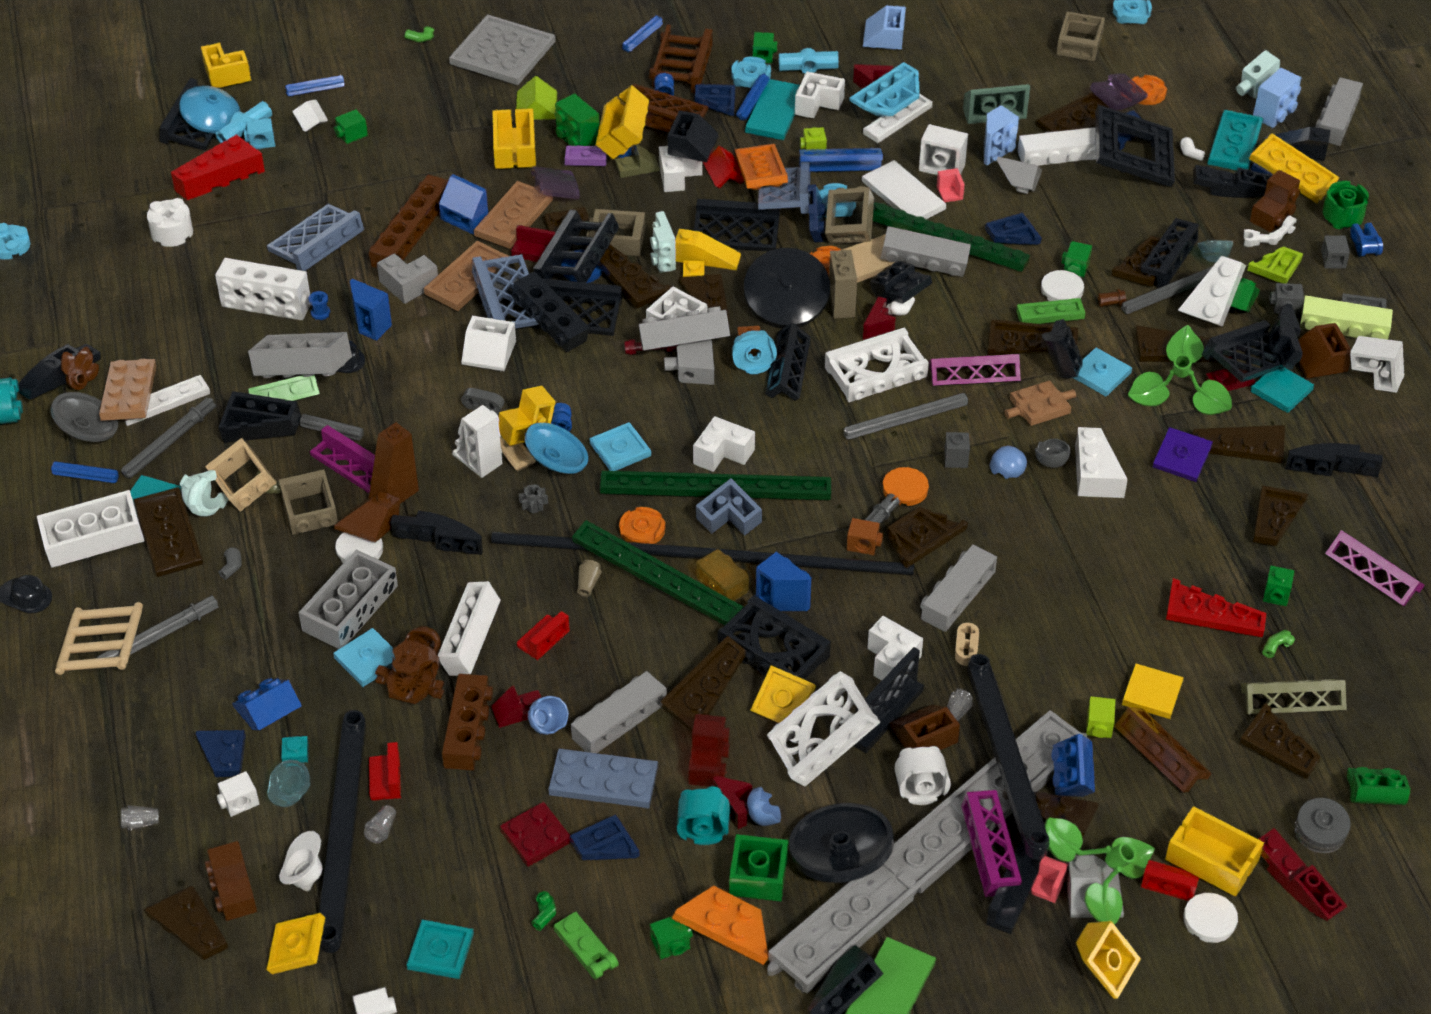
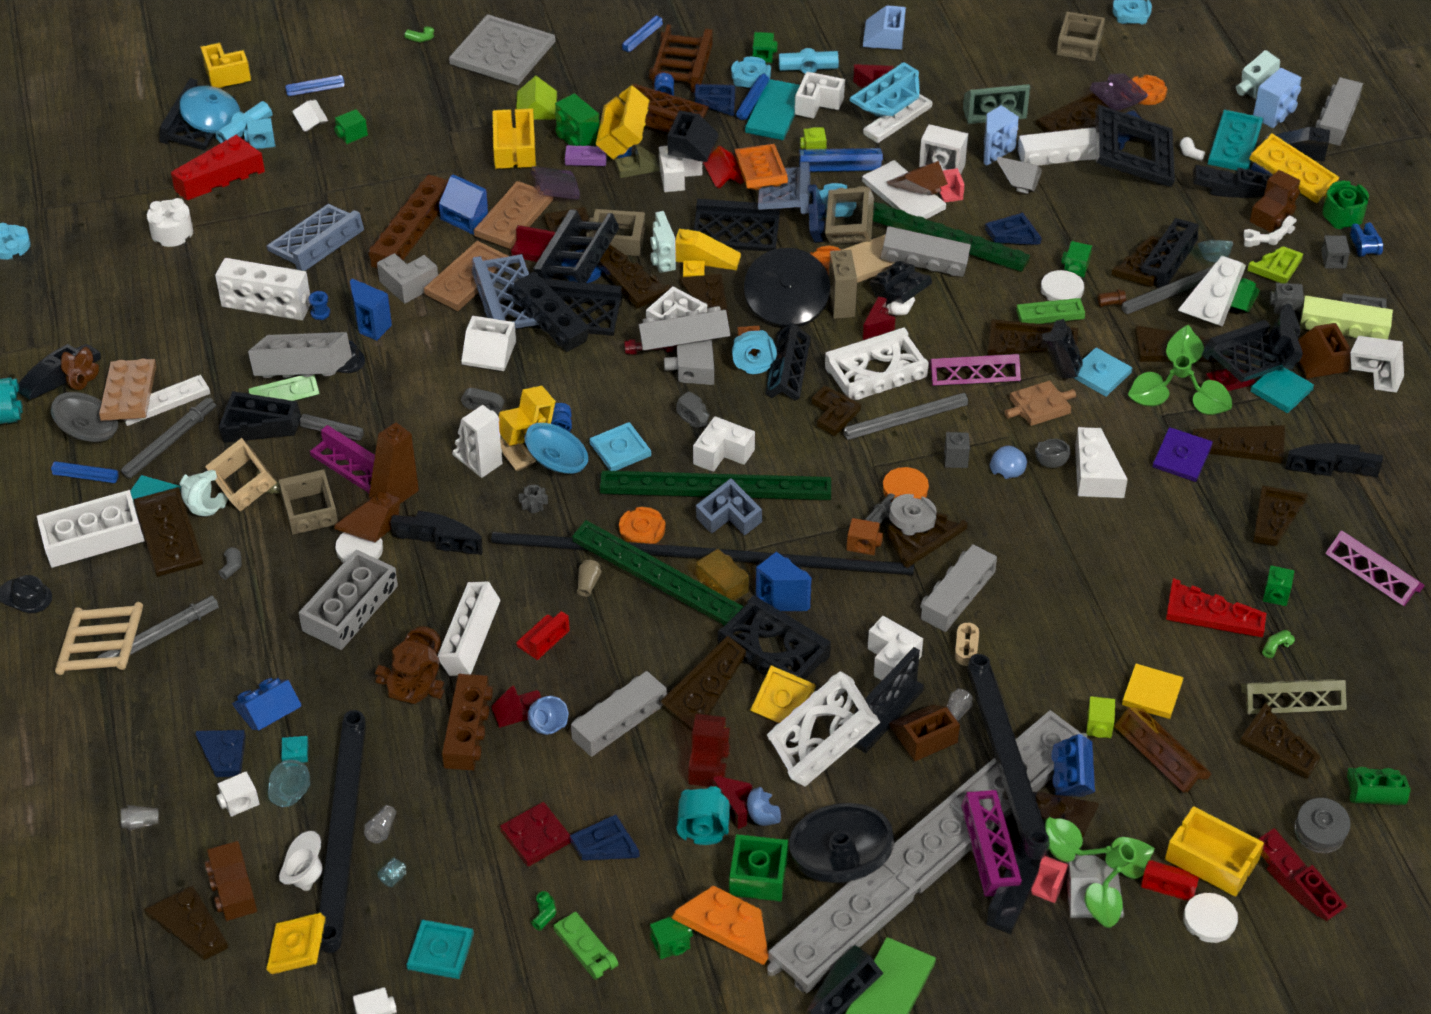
medium azure plate [333,628,393,687] -> none
red panel [369,742,401,801] -> none
sand blue plate [549,749,658,808] -> none
white brick [894,746,951,805] -> none
yellow slope [1076,921,1141,999] -> none
none -> clear light blue hose [378,857,406,887]
none -> dark grey rock [677,391,710,428]
none -> dark brown plate [812,385,861,436]
none -> reddish brown slope [886,161,948,195]
none -> light grey plate [889,494,937,535]

